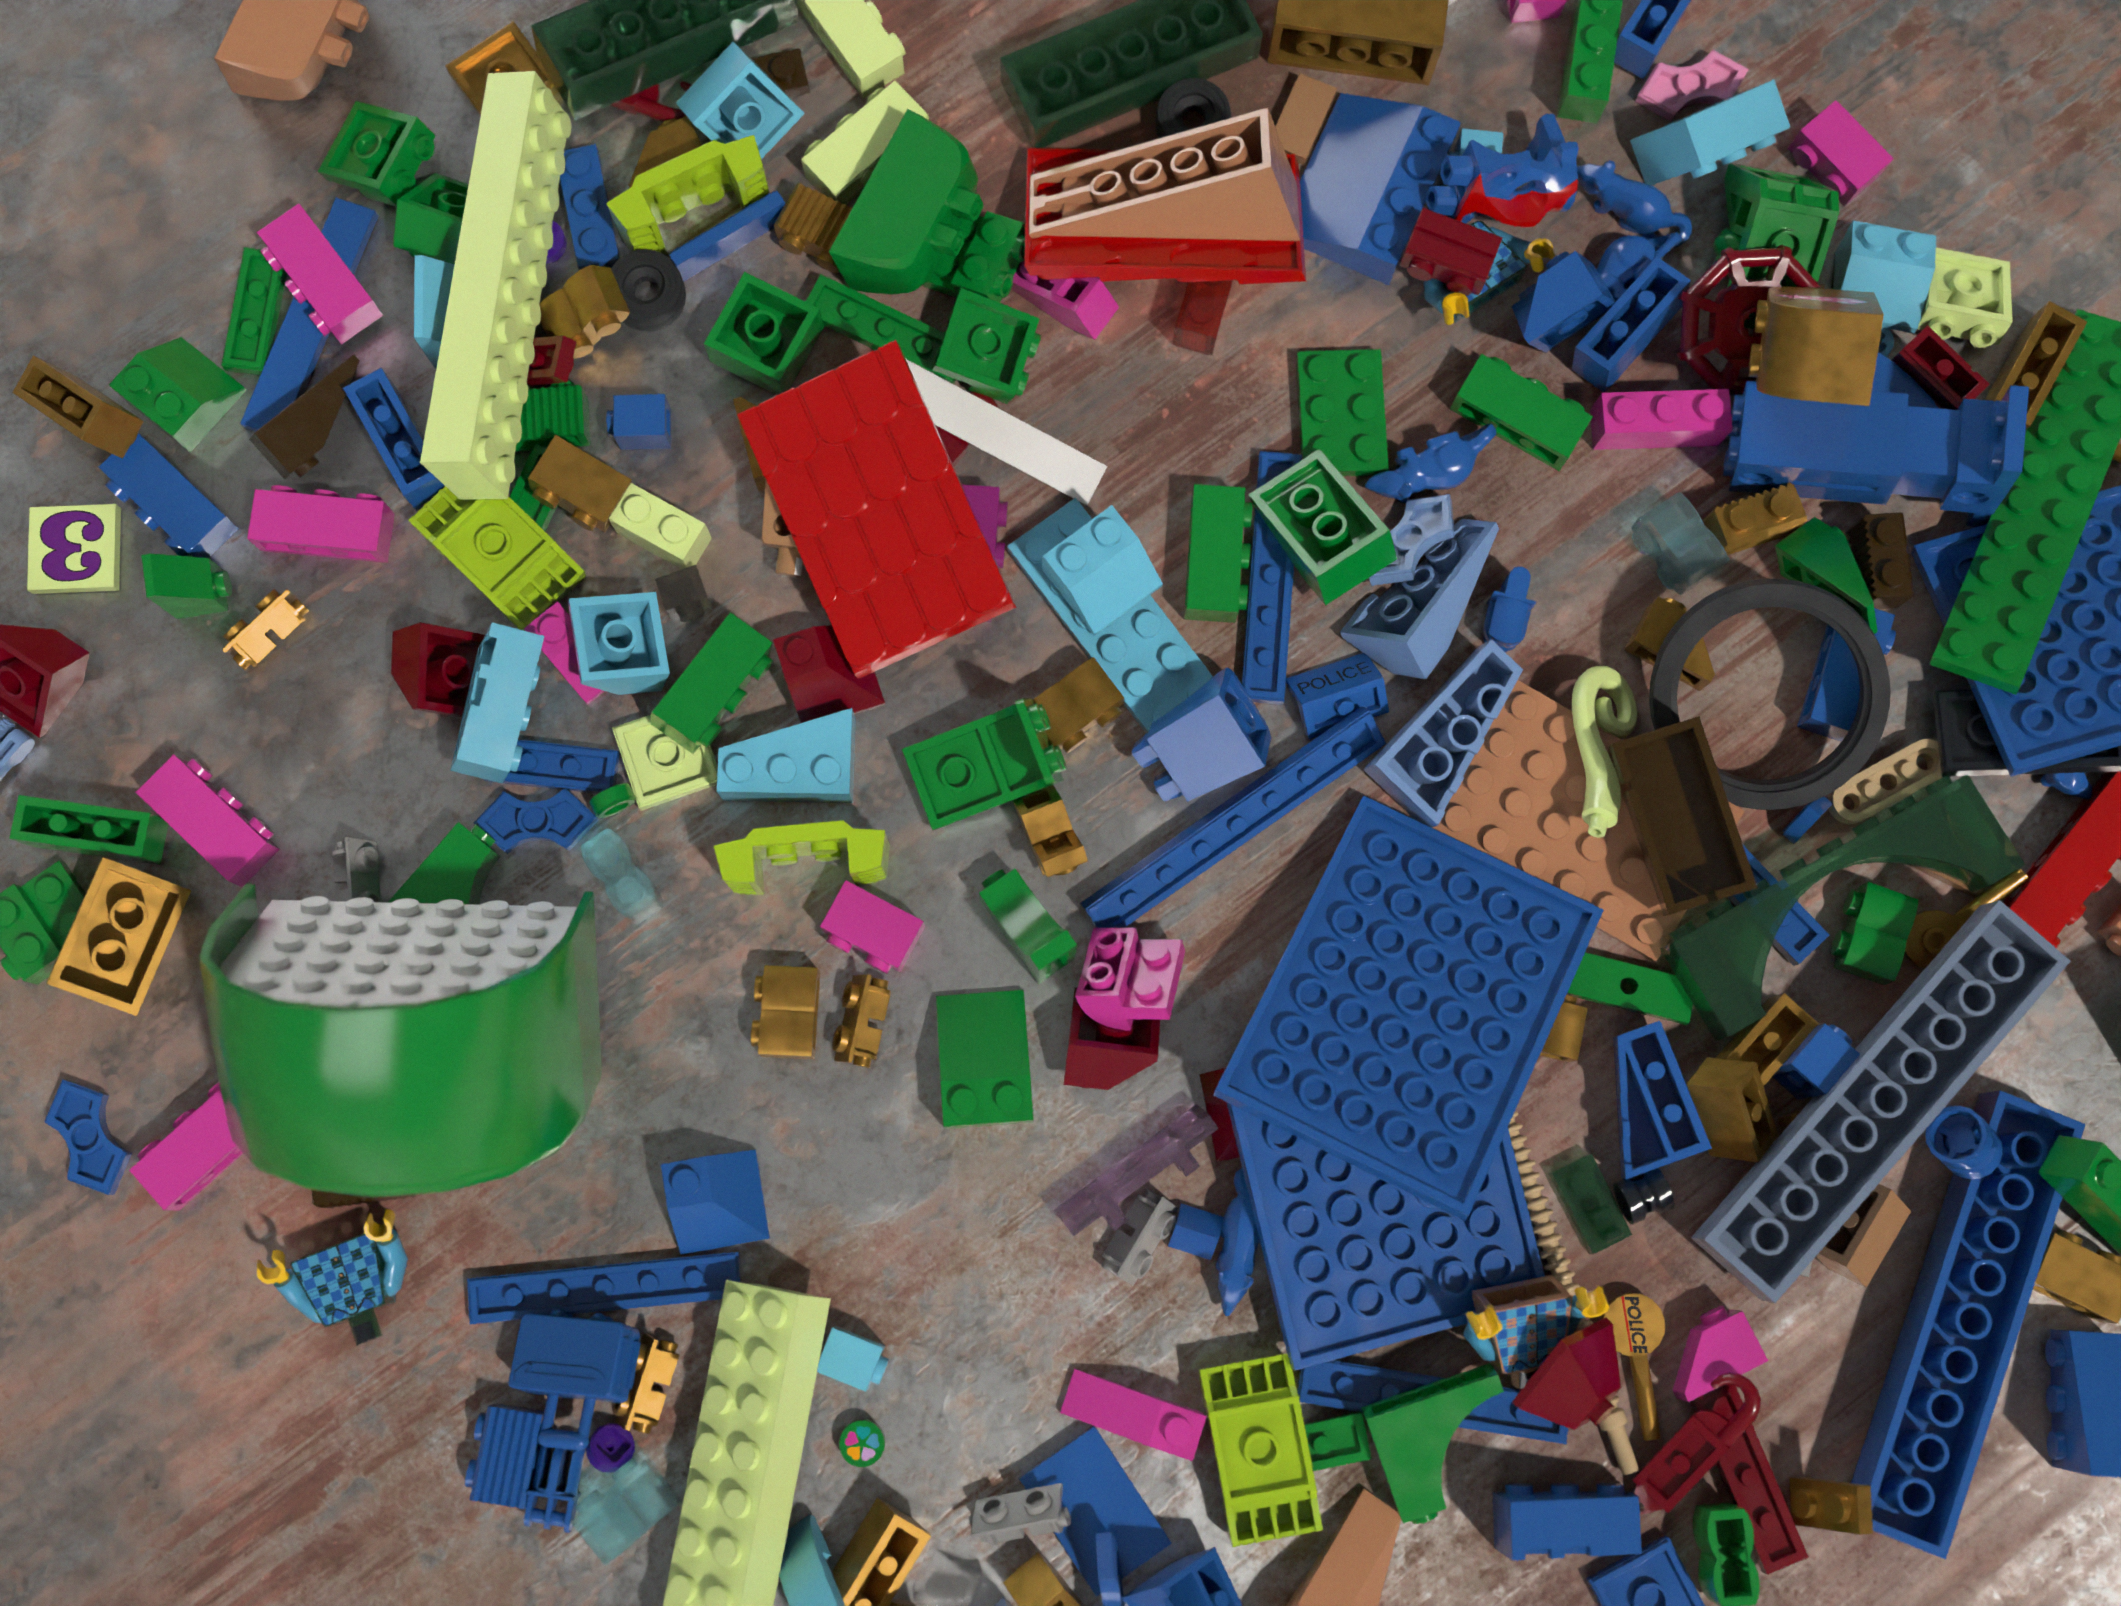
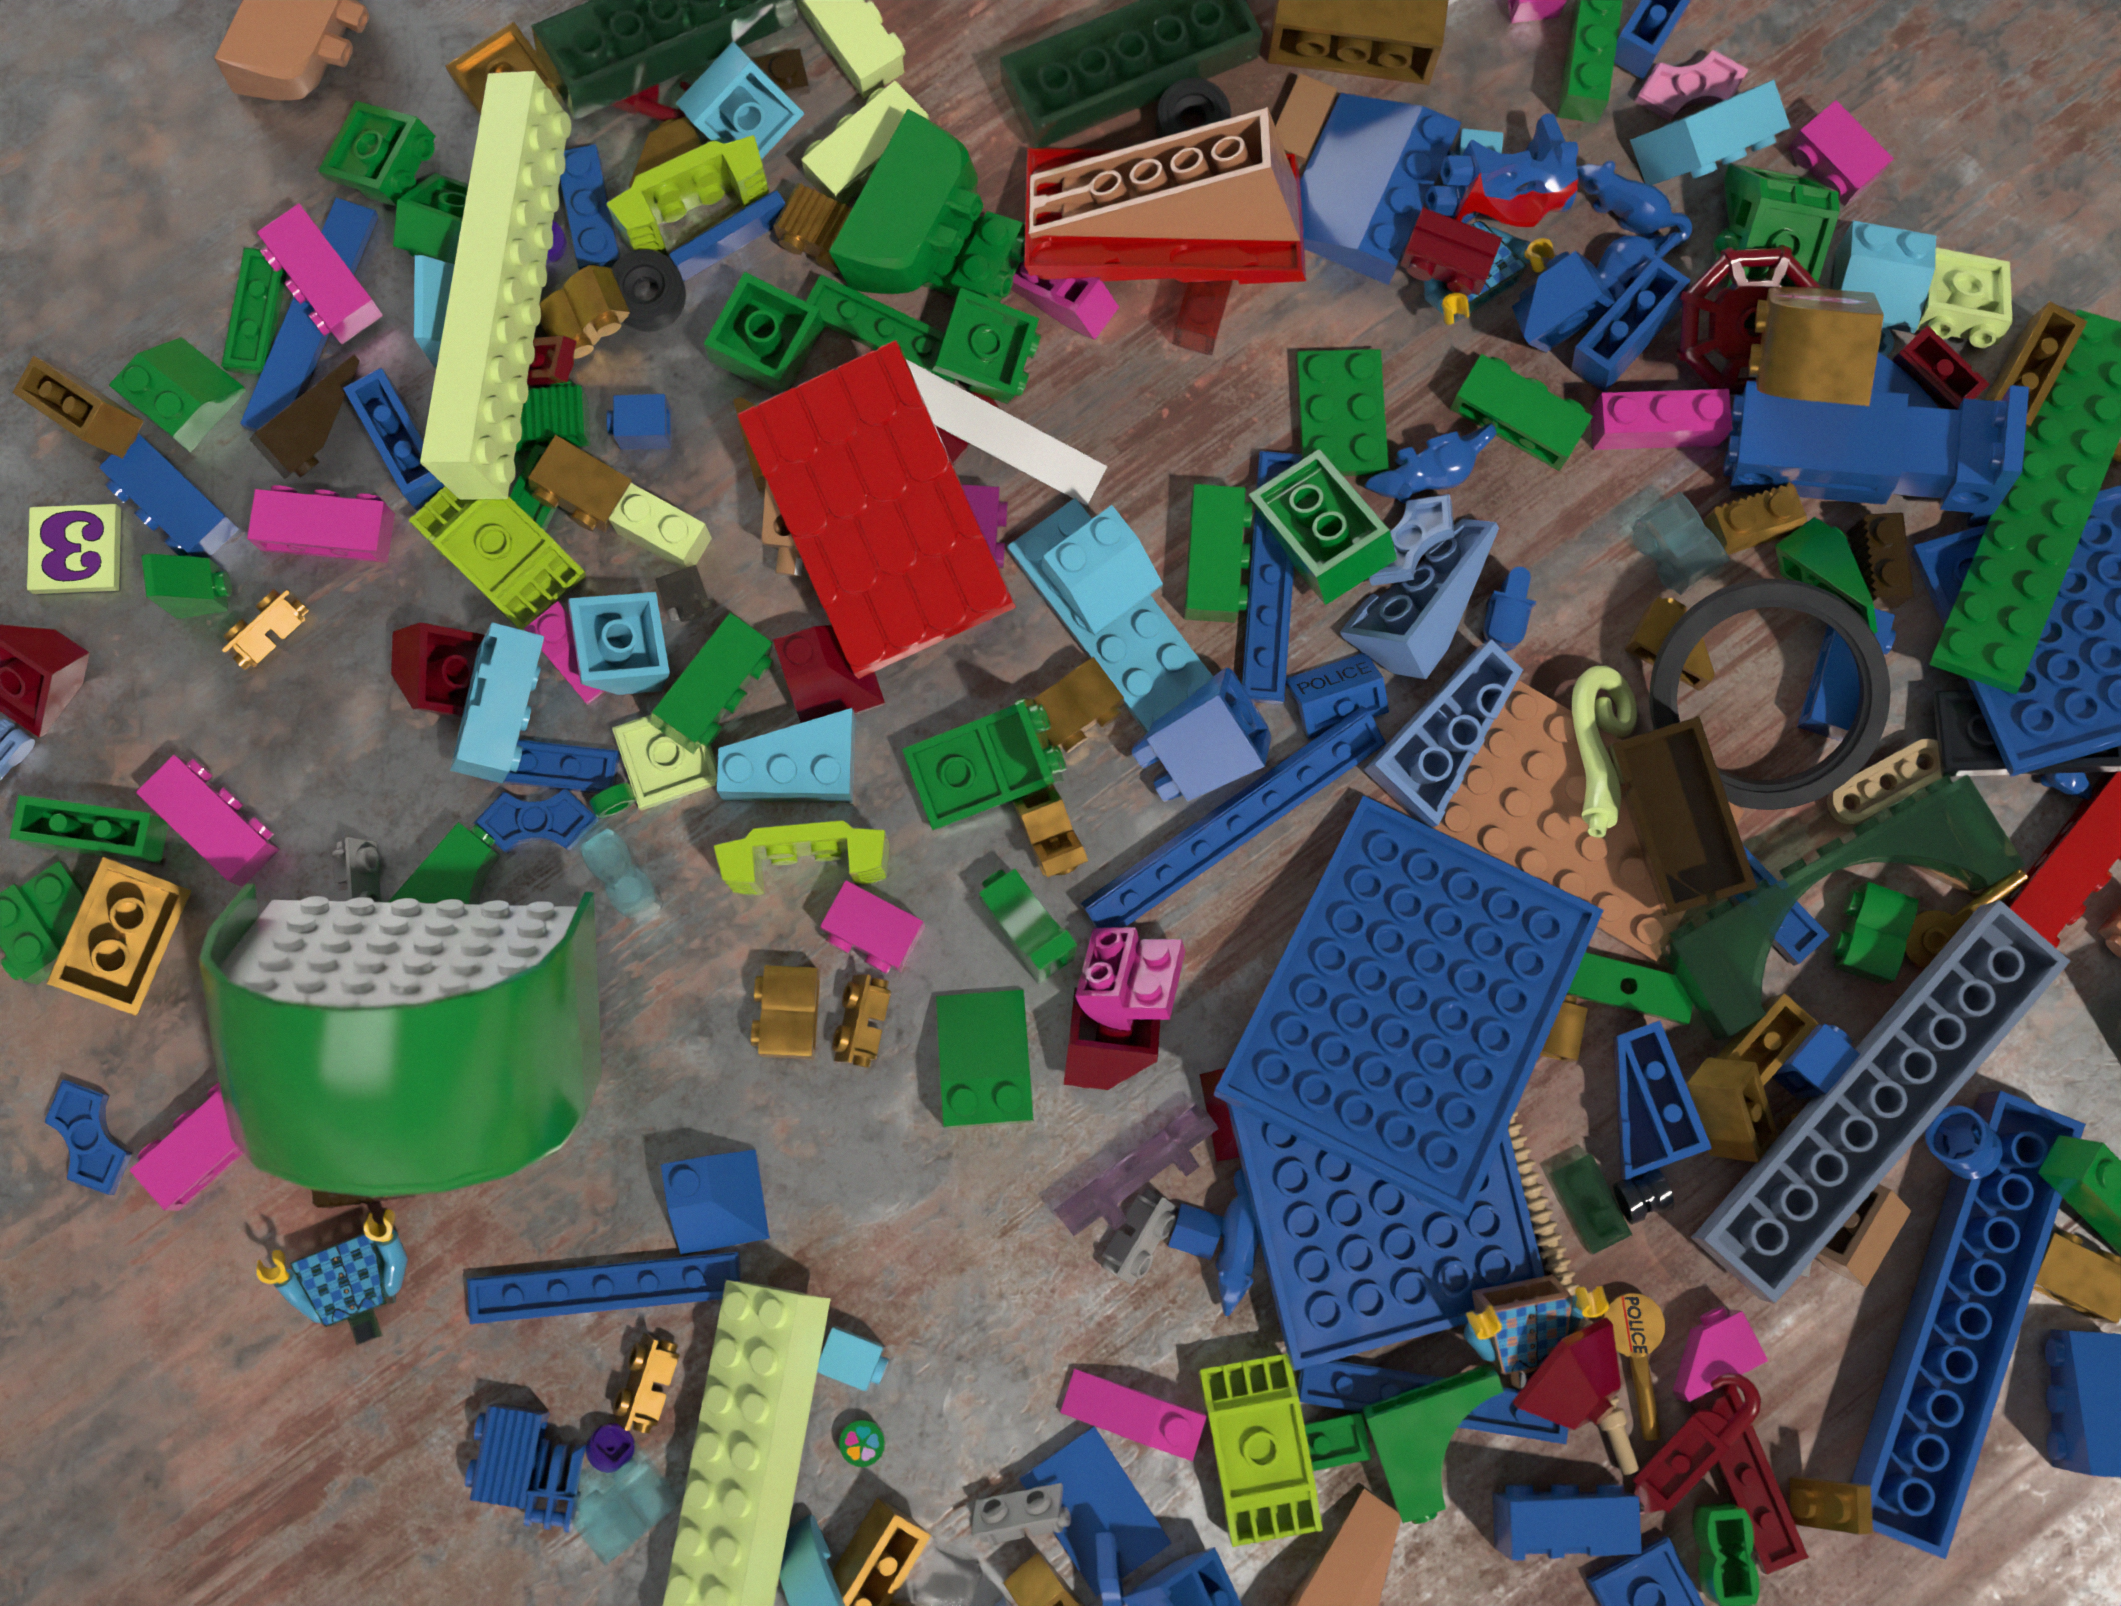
blue piece [508,1309,641,1451] -> none
blue tile [1782,796,1833,844] -> none

